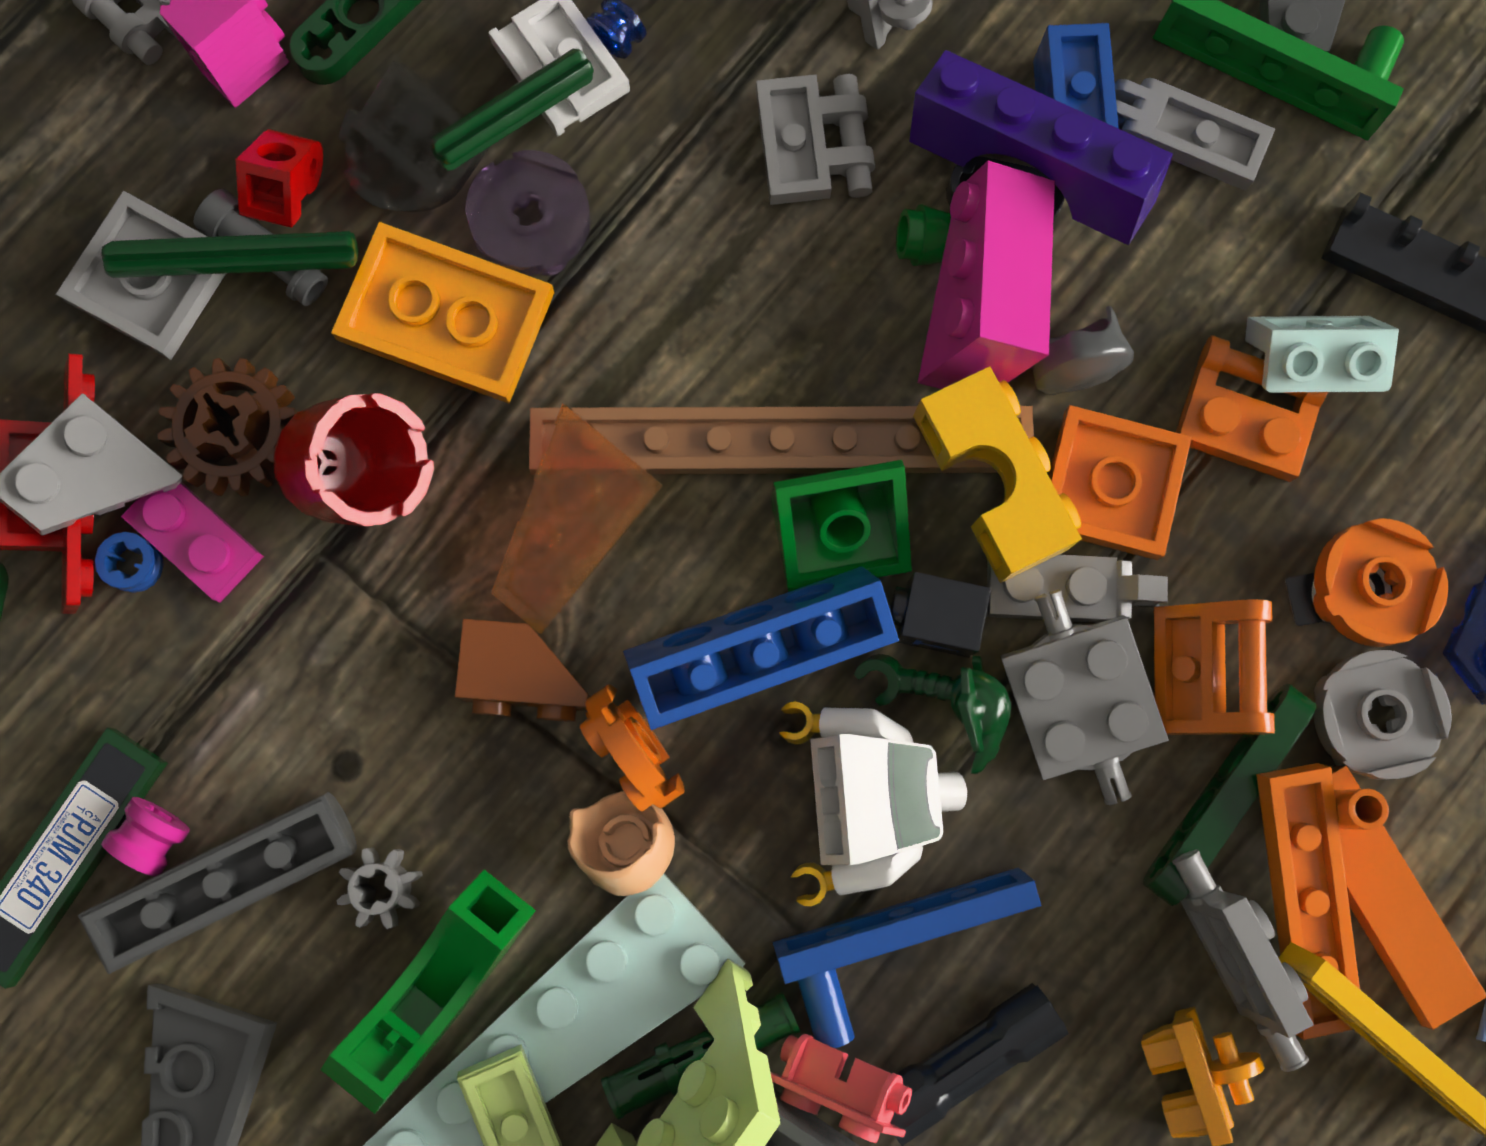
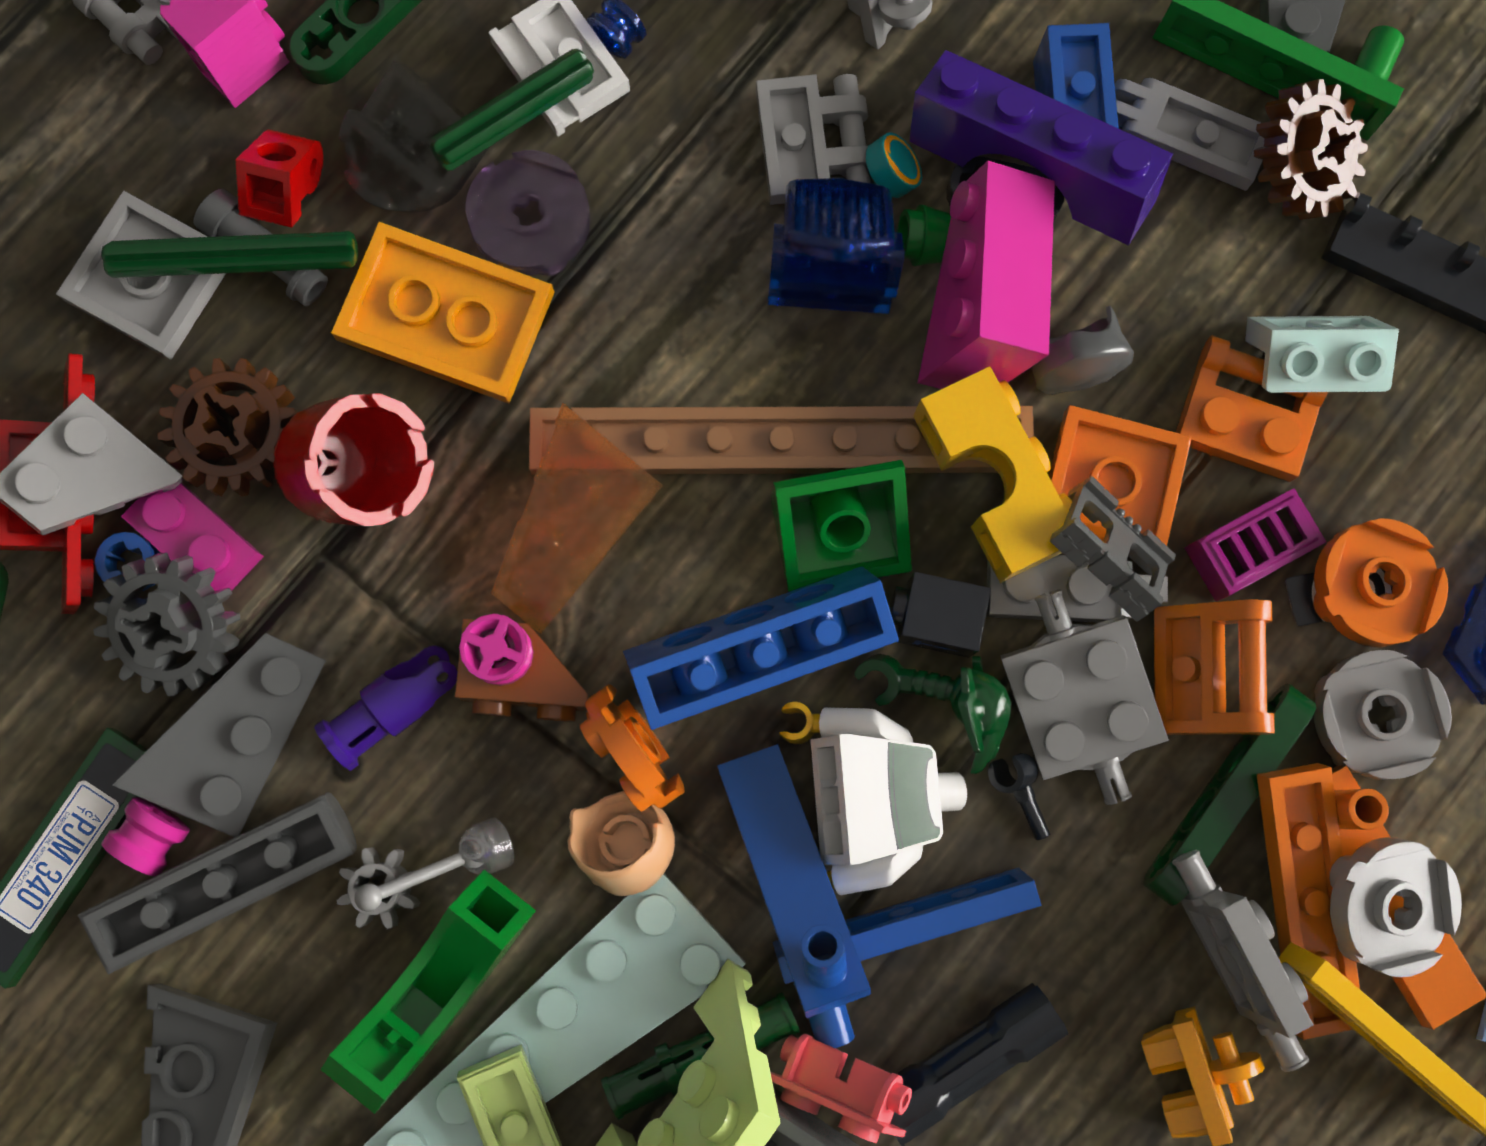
none -> dark grey gear [93,552,241,696]
none -> dark grey wing [113,633,326,837]
none -> dark purple piece [314,645,458,771]
none -> hinge [354,817,514,912]
none -> dark pink wheel [459,614,534,686]
none -> blue piece [717,744,871,1018]
none -> clear blue piece [768,178,904,314]
none -> teal tile [866,132,922,198]
none -> black hand [988,753,1050,840]
none -> dark grey piece [1050,475,1176,622]
none -> magenta slope [1184,488,1326,602]
none -> reddish brown gear [1254,79,1368,220]
none -> light grey plate [1329,837,1462,977]

